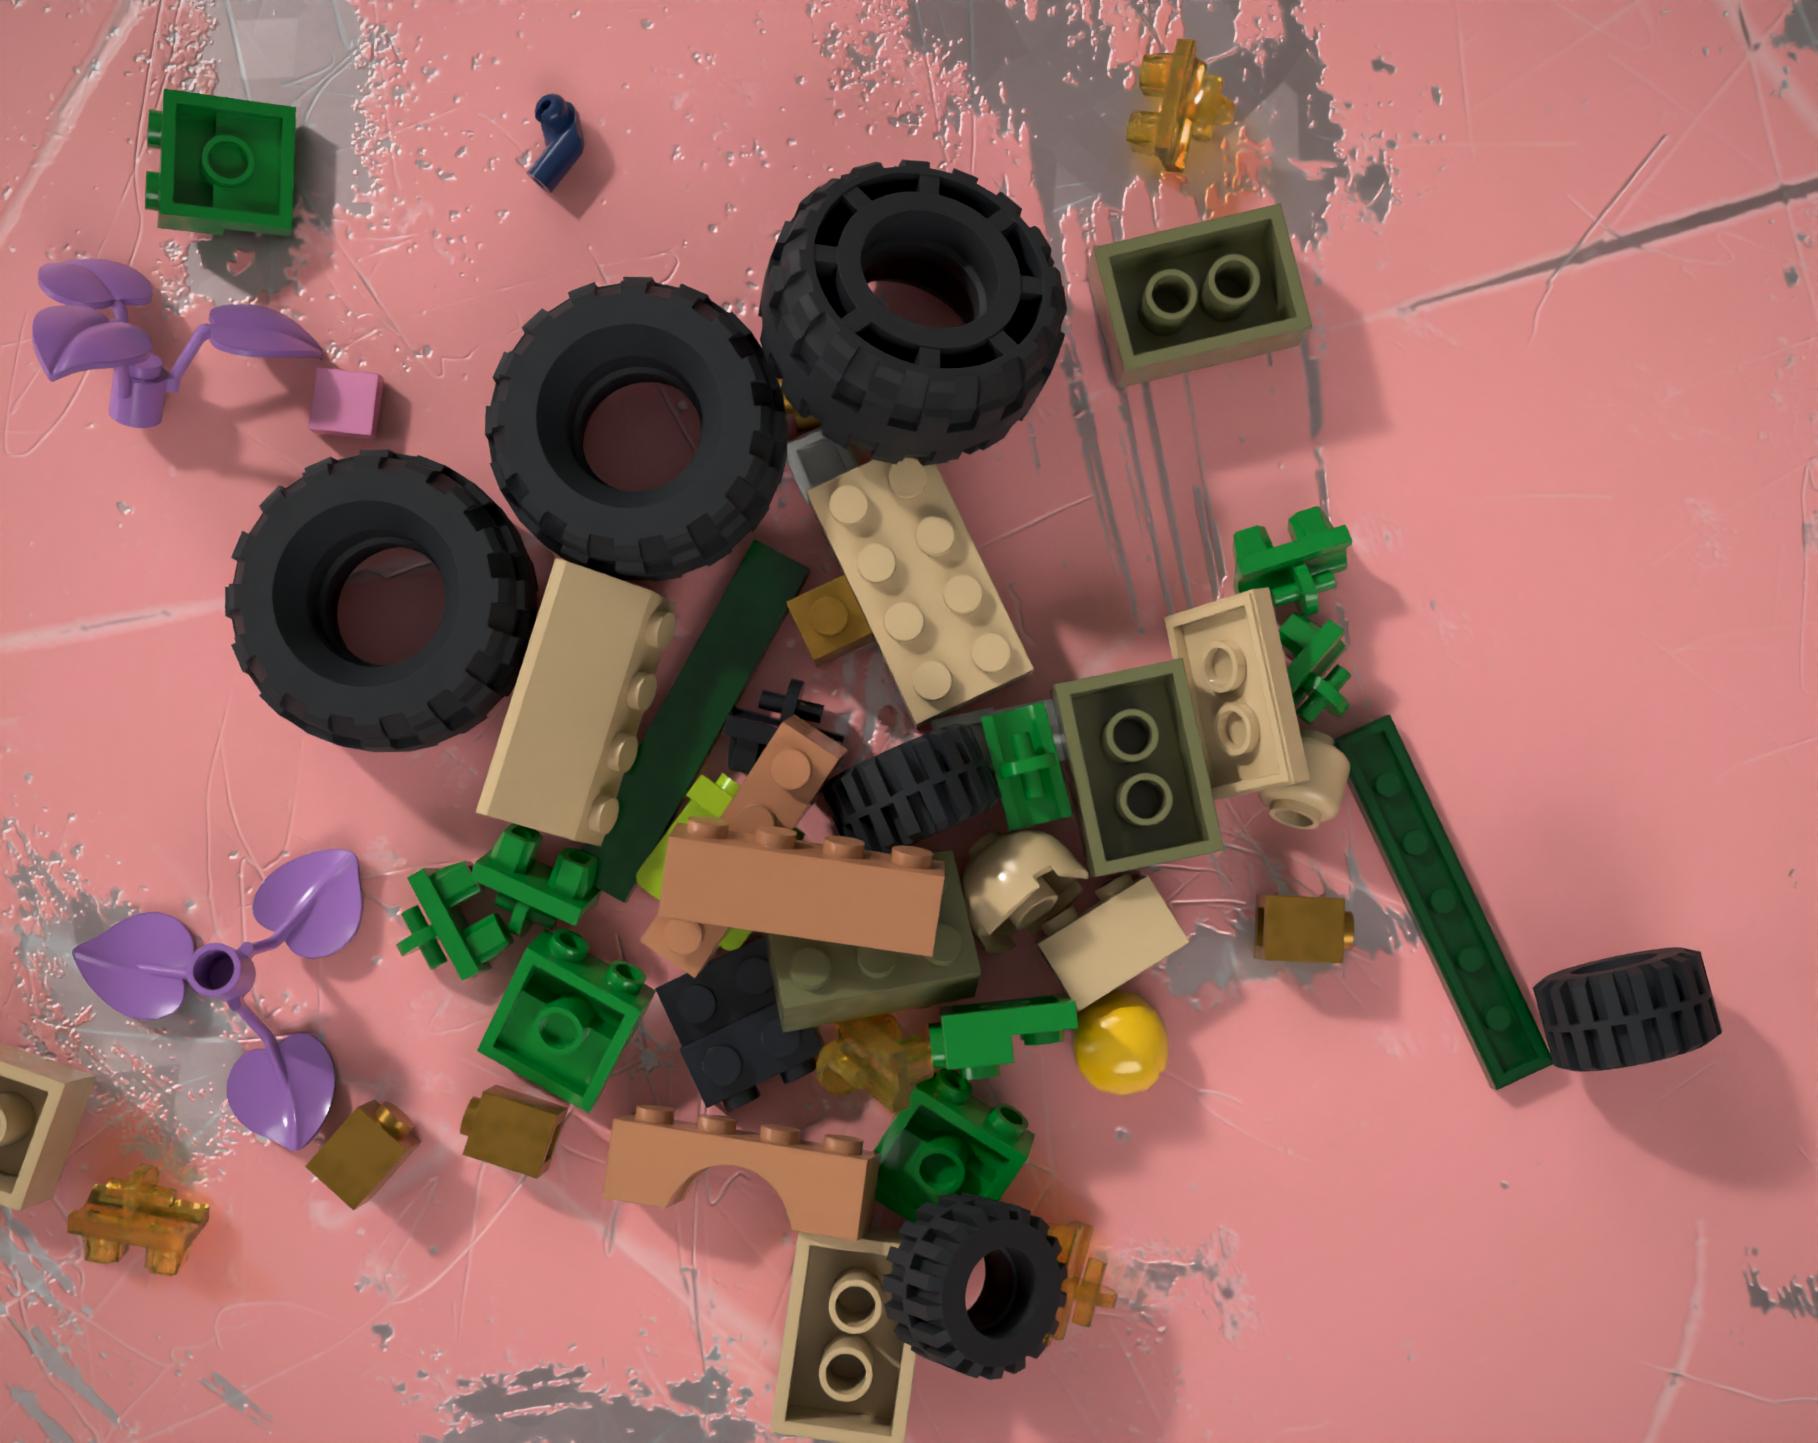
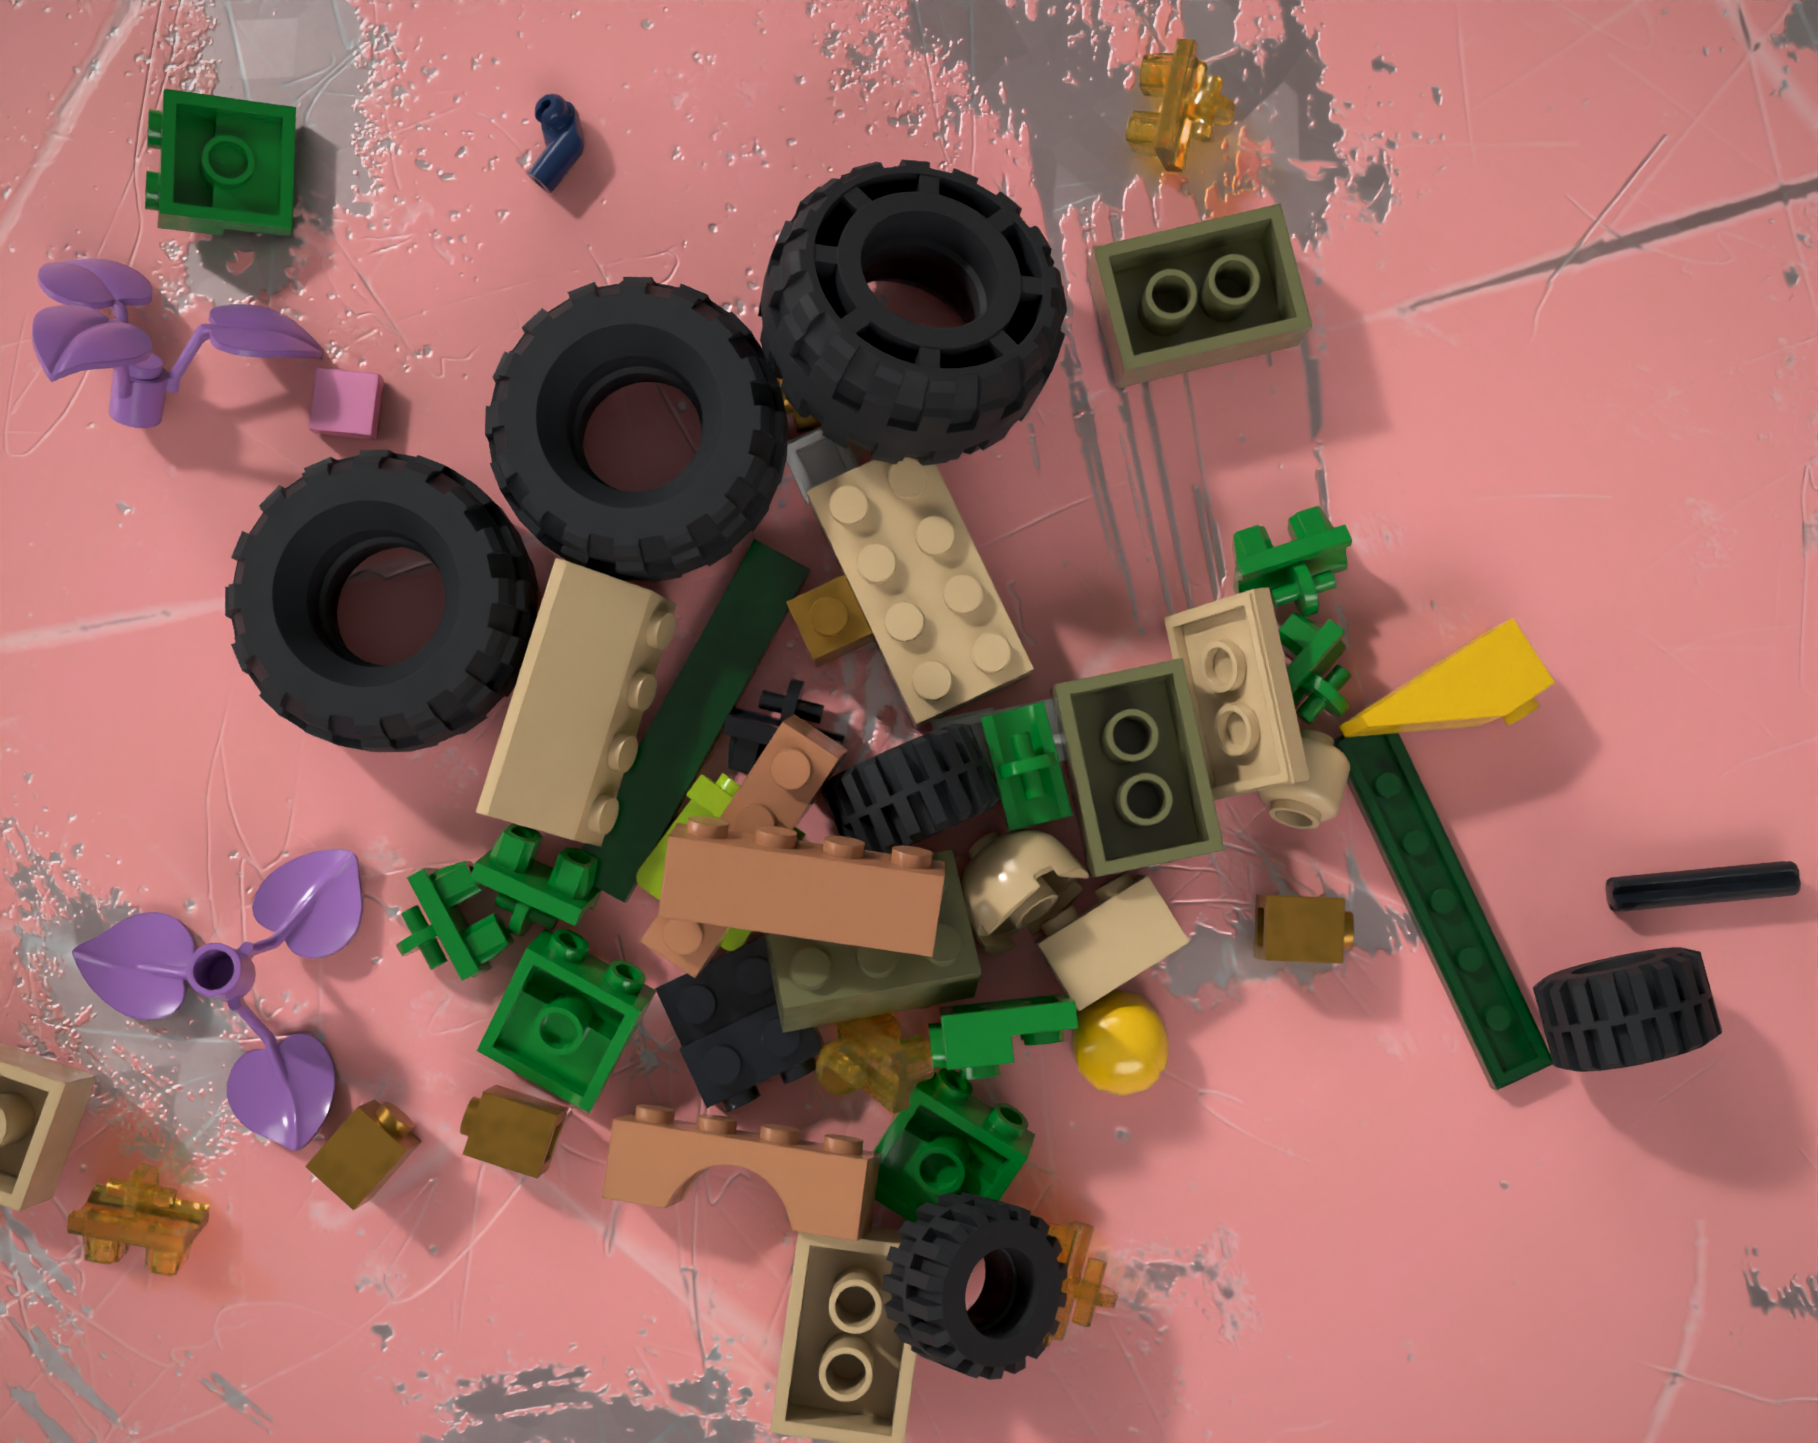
none -> yellow slope [1338,618,1555,737]
none -> black axle [1605,861,1801,912]

